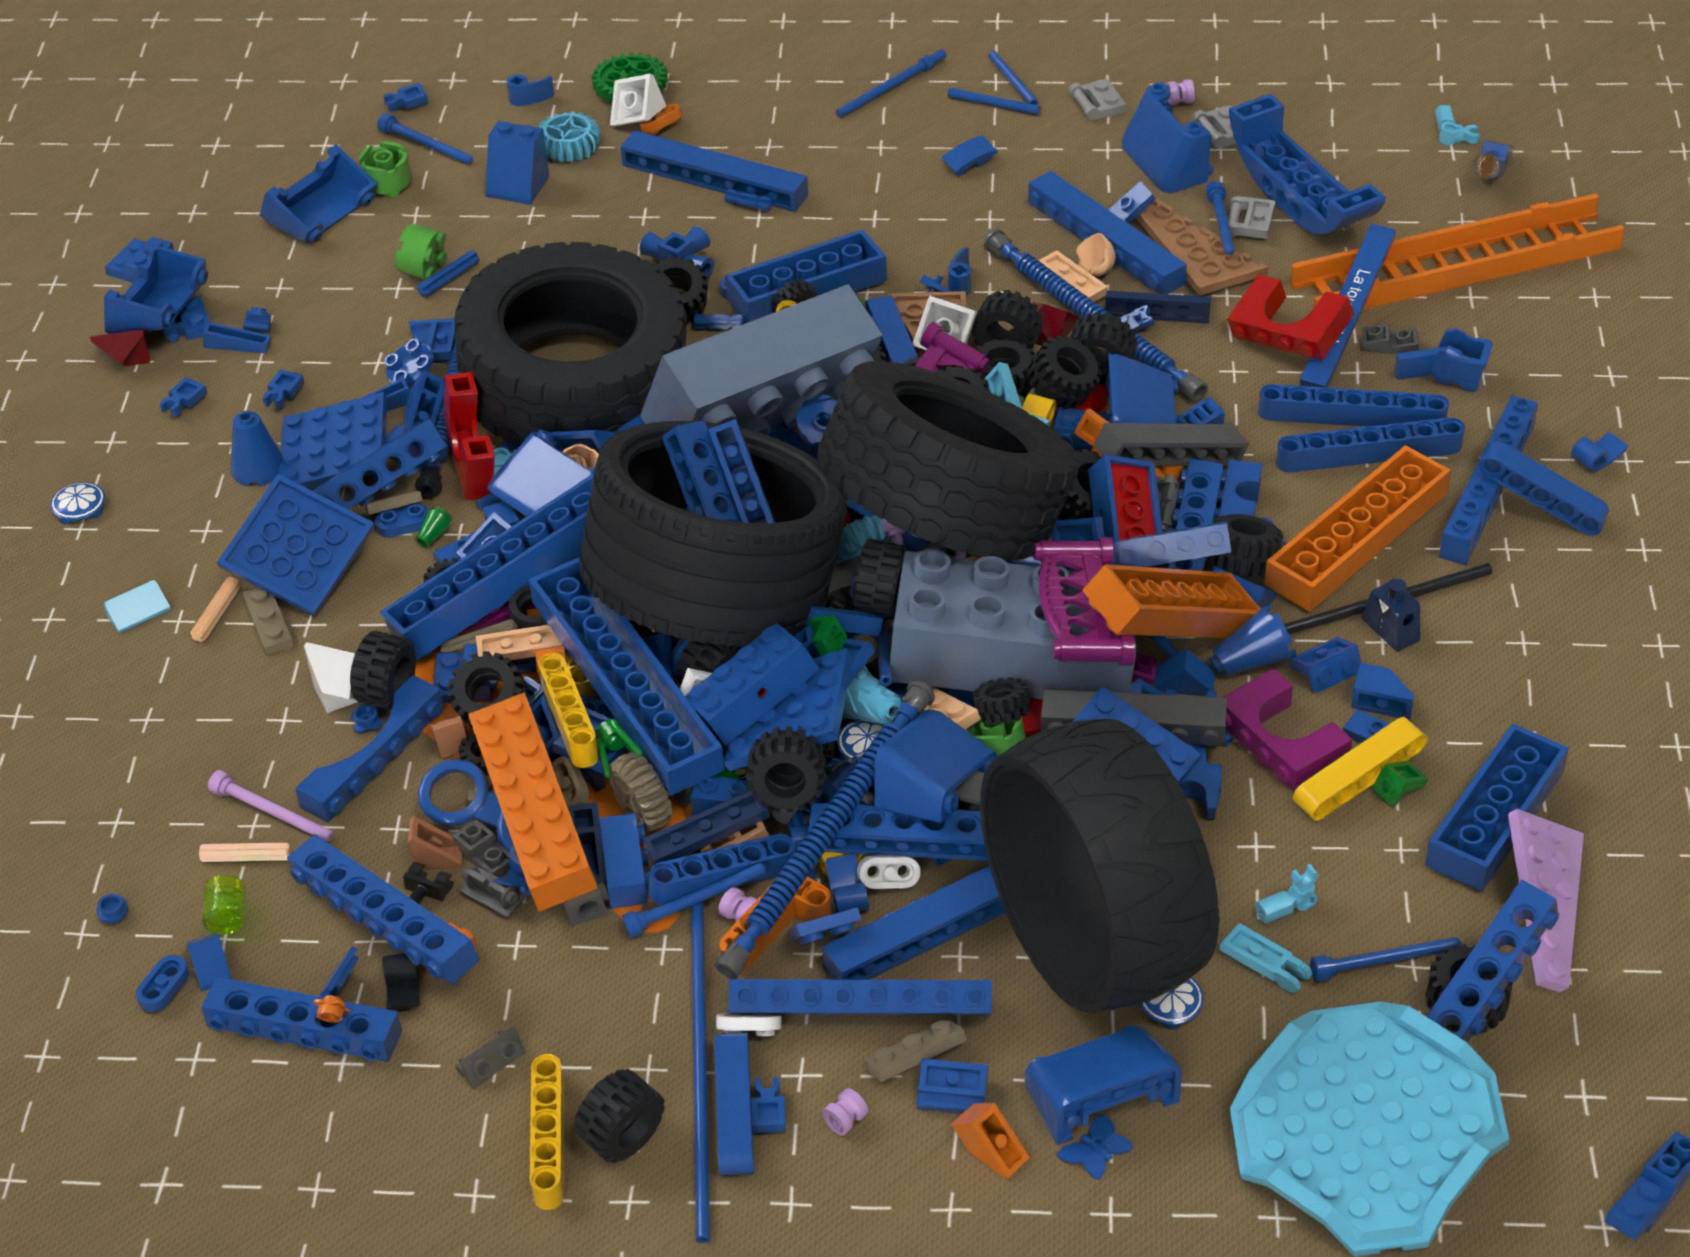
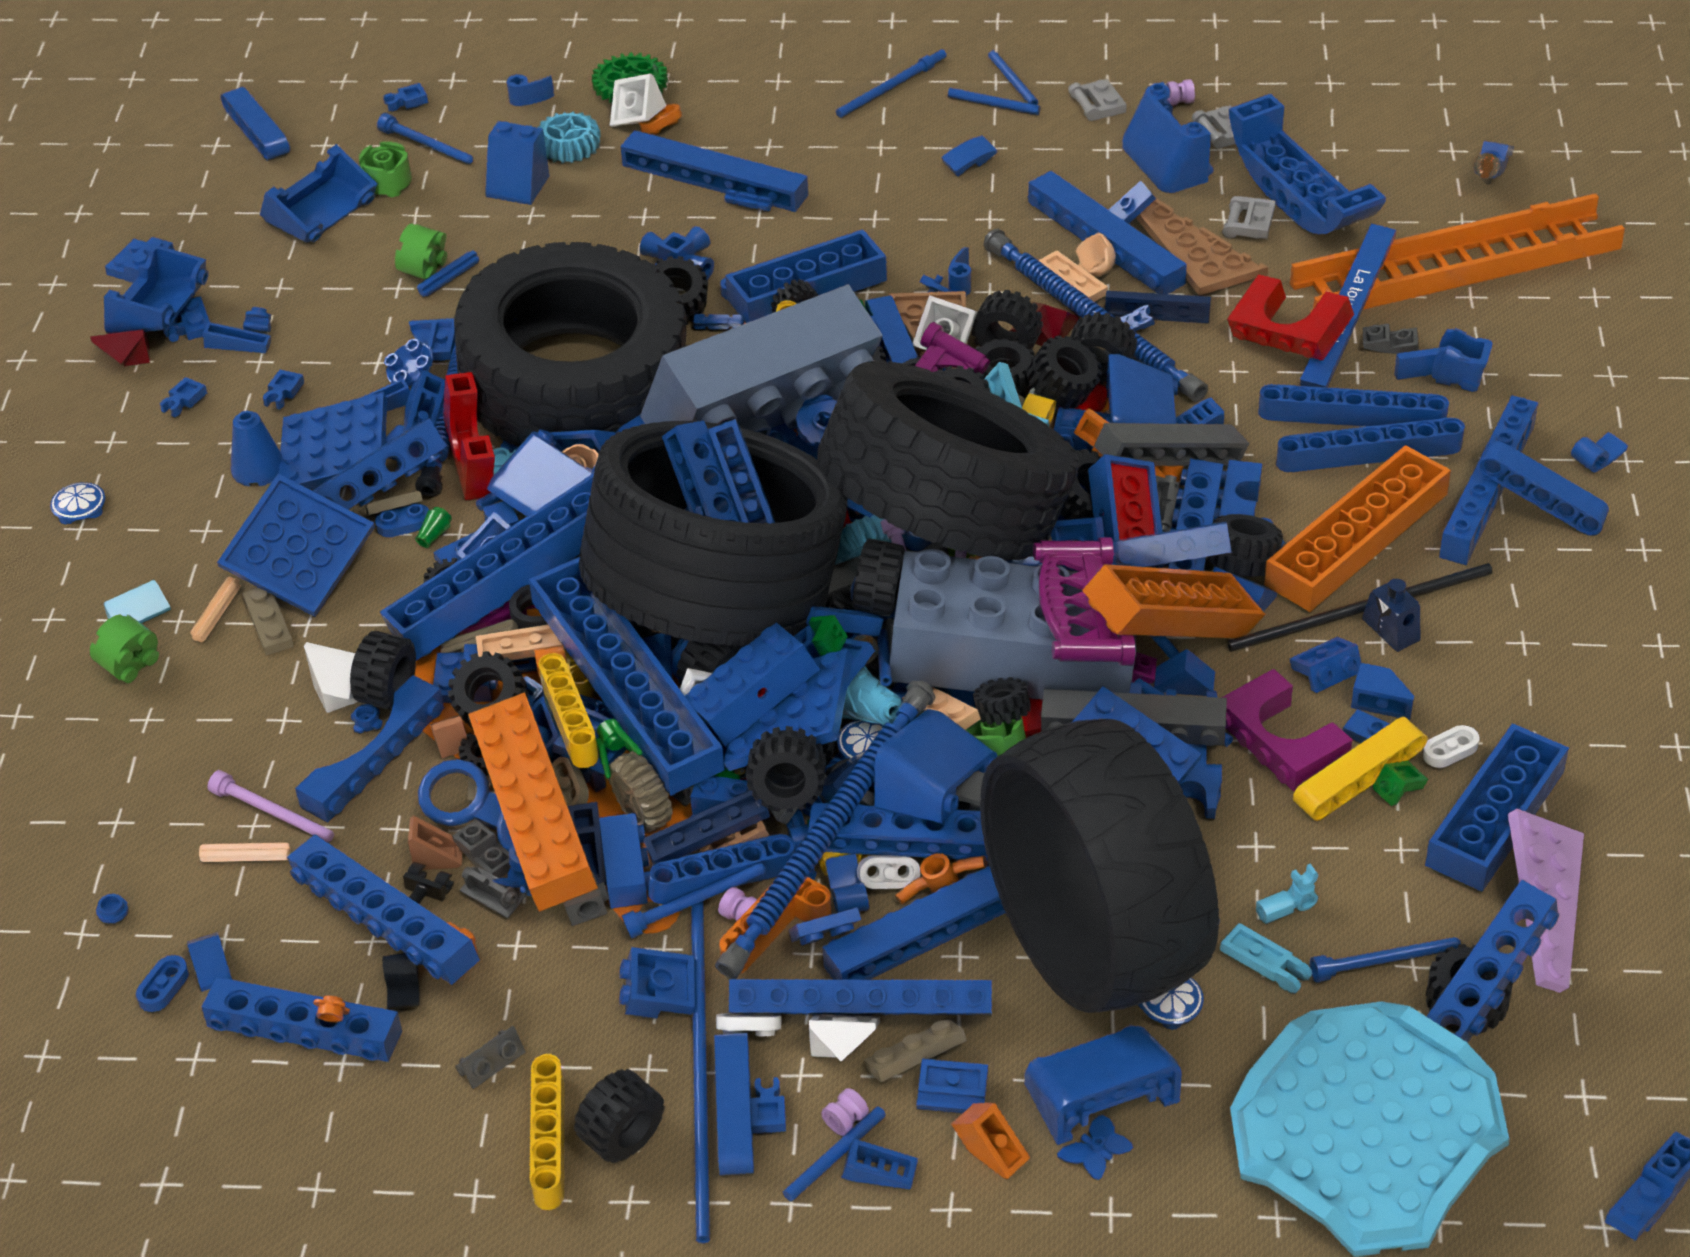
clear neon green wheel [202,874,245,934] -> none
blue piece [318,946,359,997] -> none
blue piece [1205,181,1235,255] -> none
blue cone [1210,605,1296,676] -> none
medium azure bar [1435,105,1480,145] -> none
none -> bright green brick [90,614,159,683]
none -> blue beam [221,86,290,160]
none -> blue plate [619,947,695,1018]
none -> blue bar [783,1106,886,1202]
none -> white slope [809,1014,880,1061]
none -> blue slope [841,1138,918,1189]
none -> orange piece [895,853,987,905]
none -> white plate [1423,725,1479,768]

